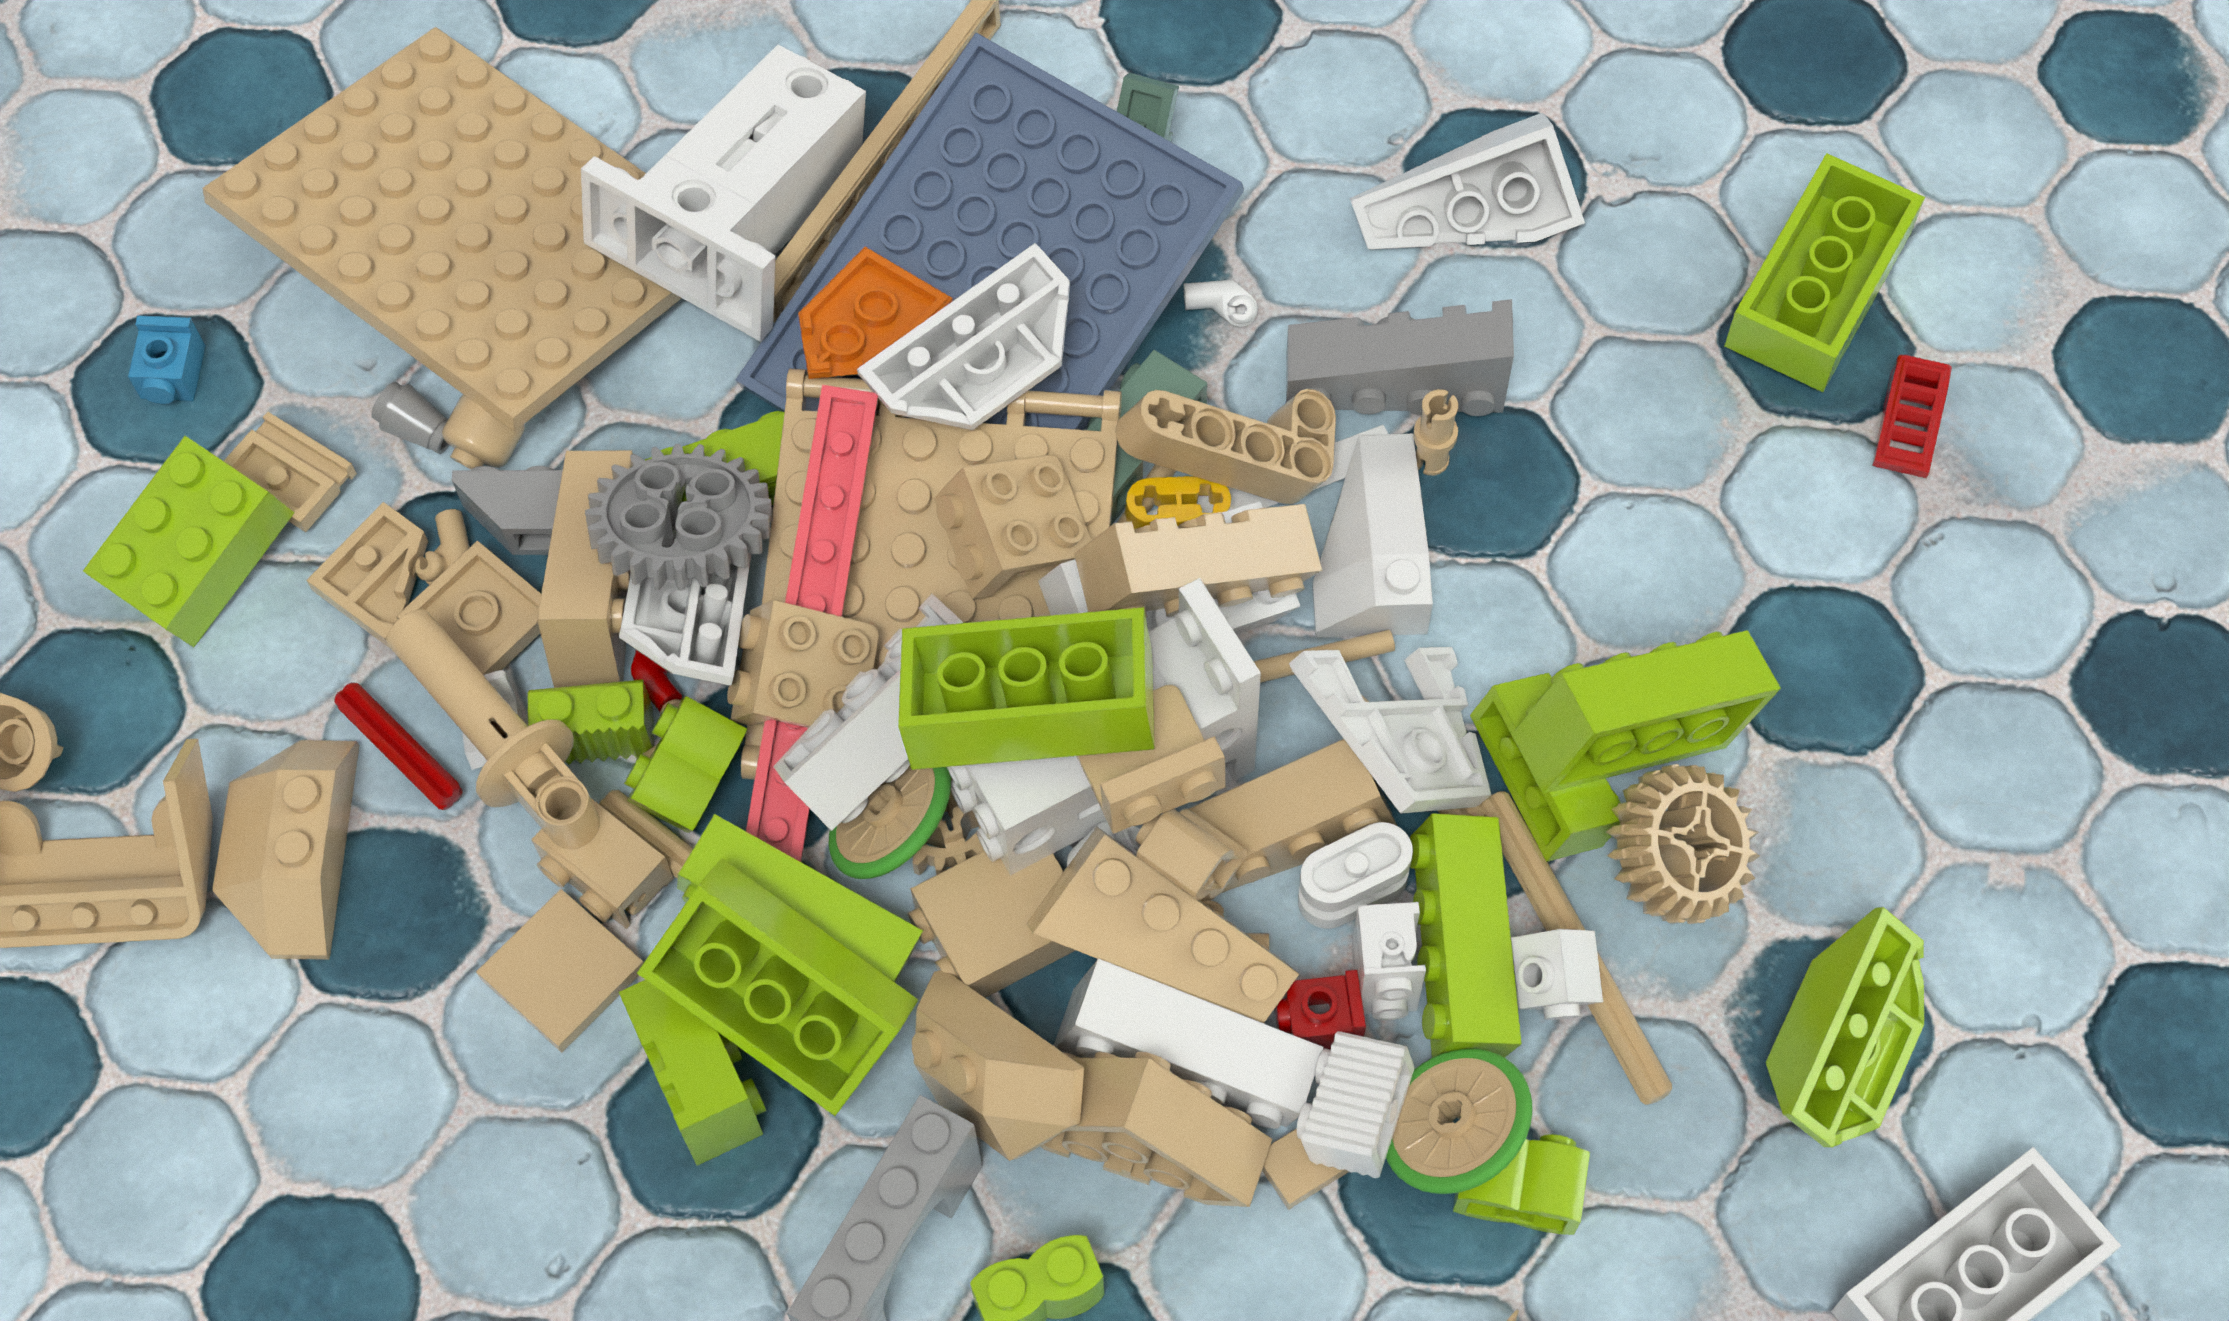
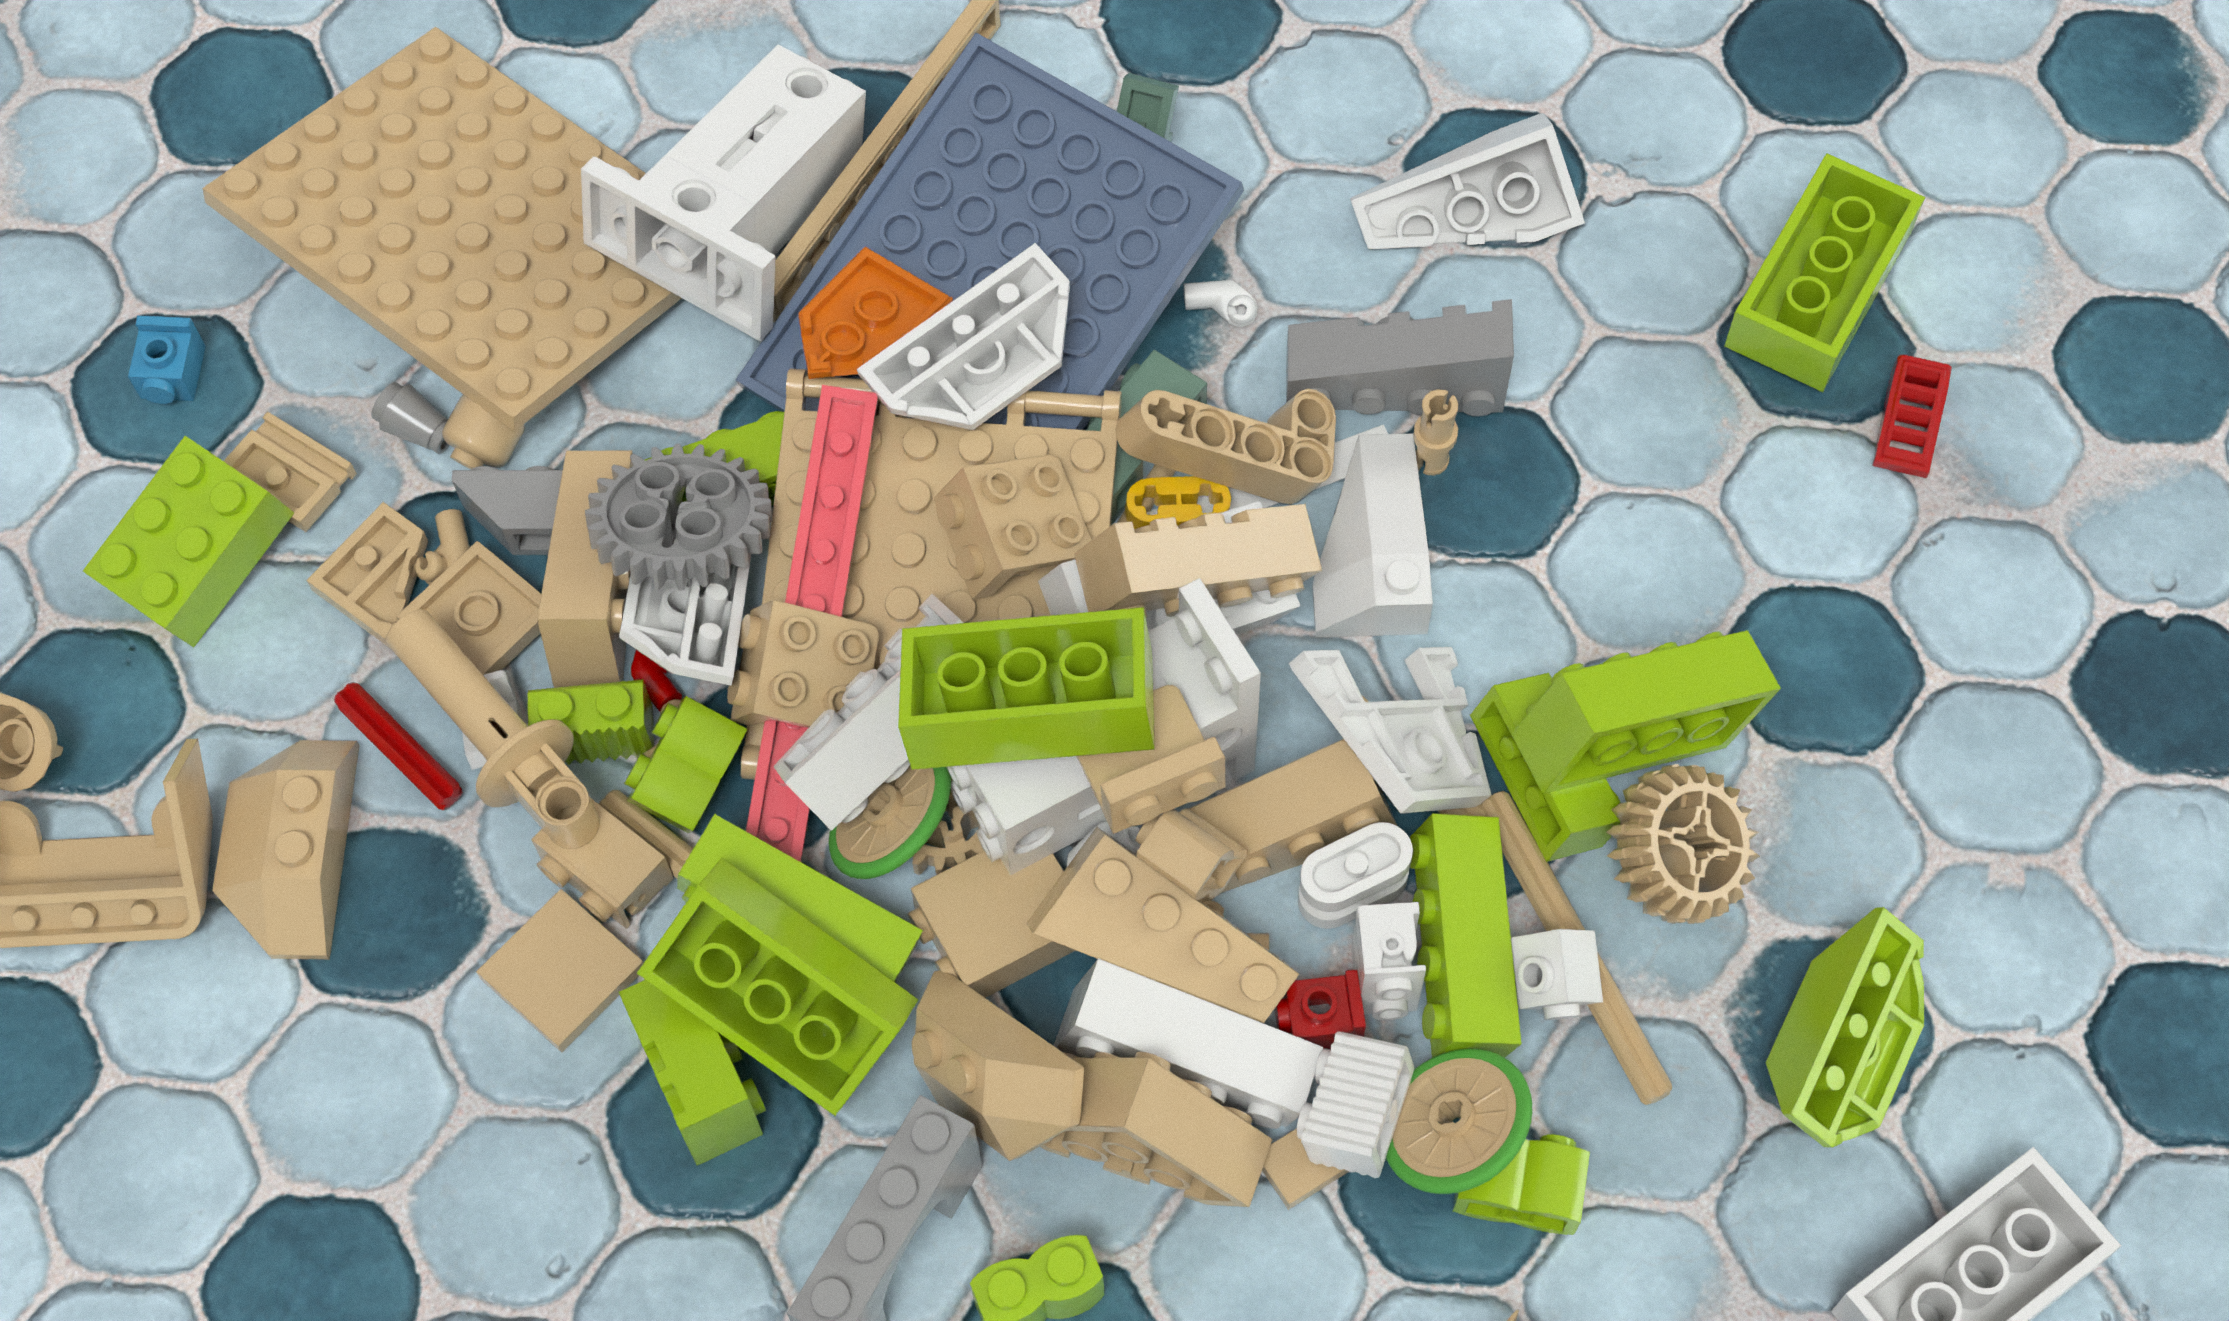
tan bar [1253,629,1395,683] -> none

